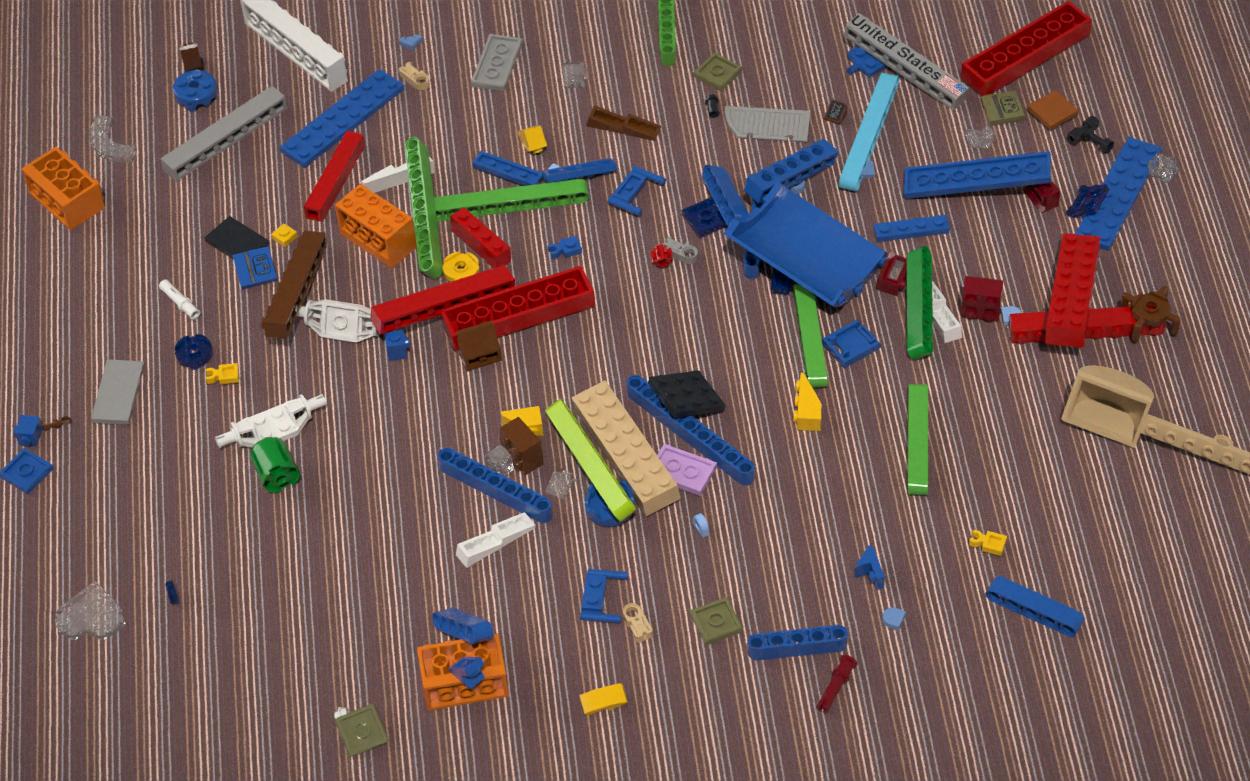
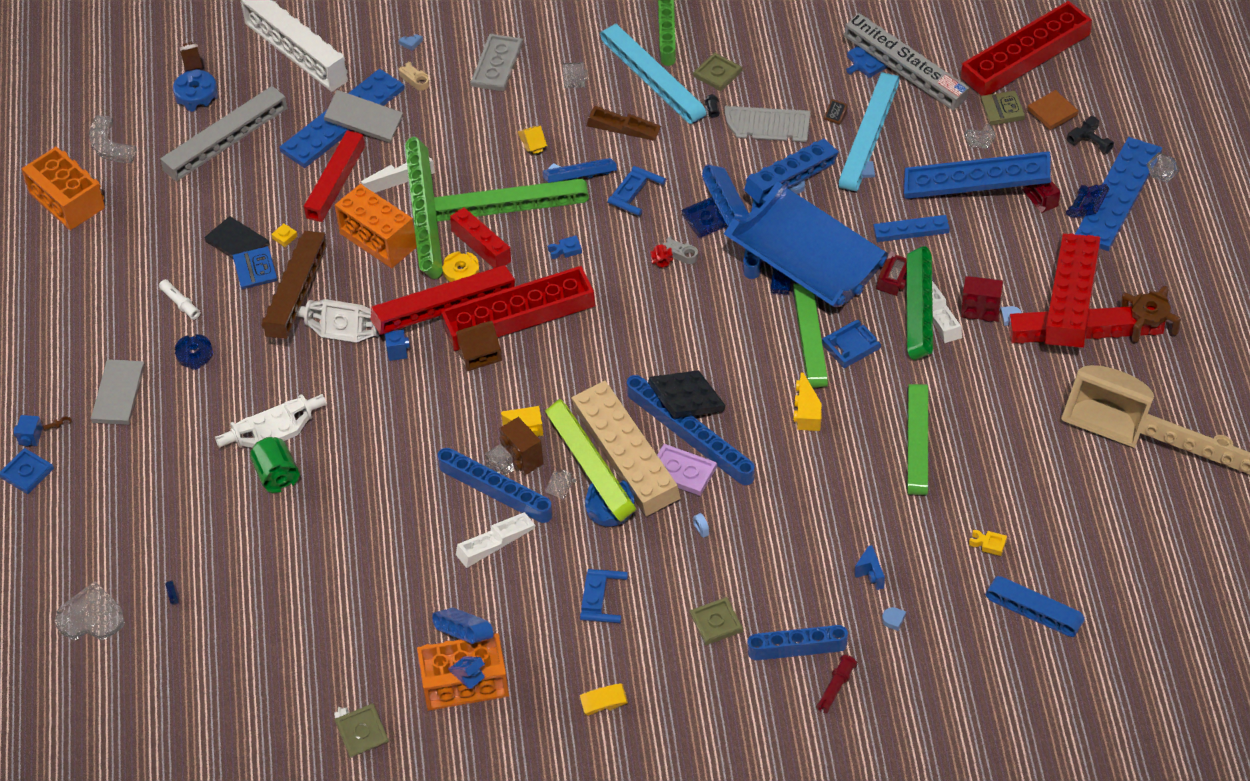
yellow plate [205,363,239,384] -> none
blue plate [472,151,544,186] -> none
tan piece [623,603,653,643] -> none
none -> light grey tile [324,90,403,143]
none -> medium azure beam [600,24,707,124]

